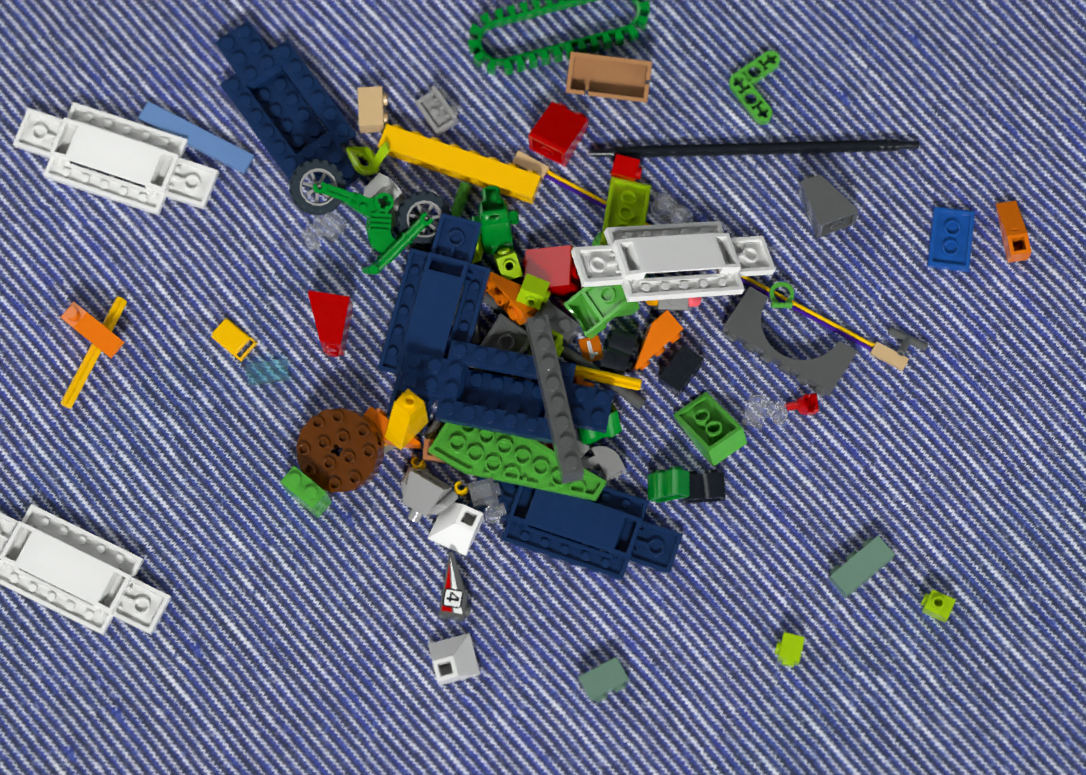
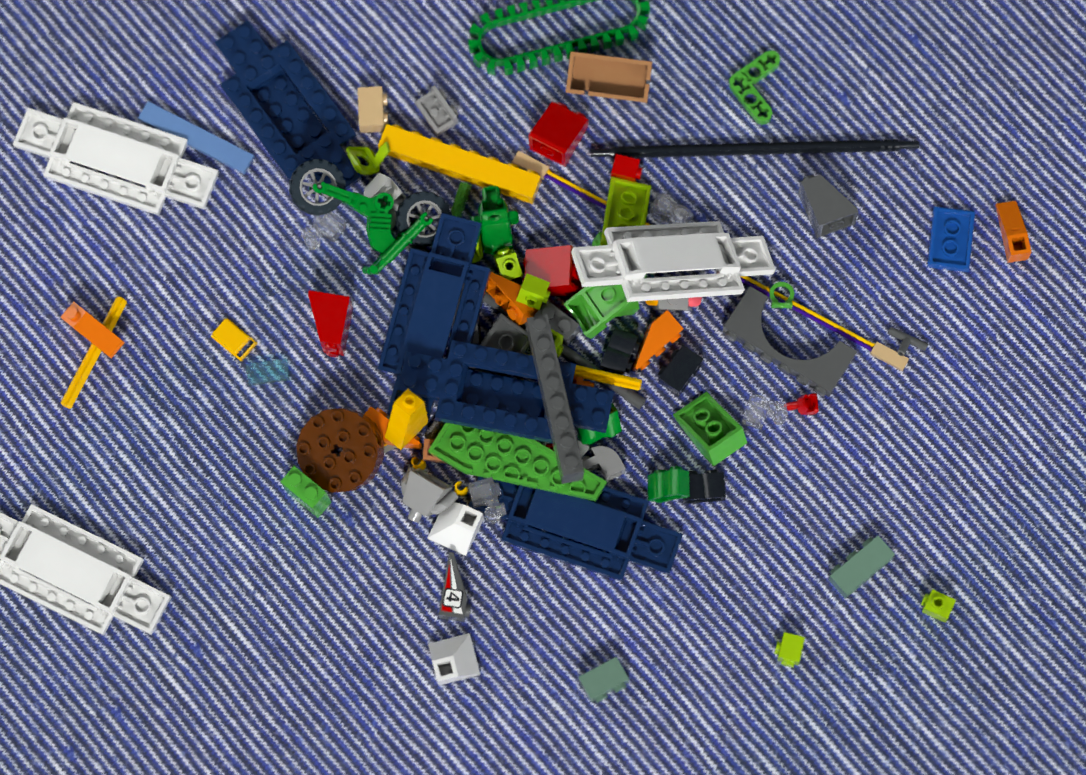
orange sticker [578,335,604,362] -> none

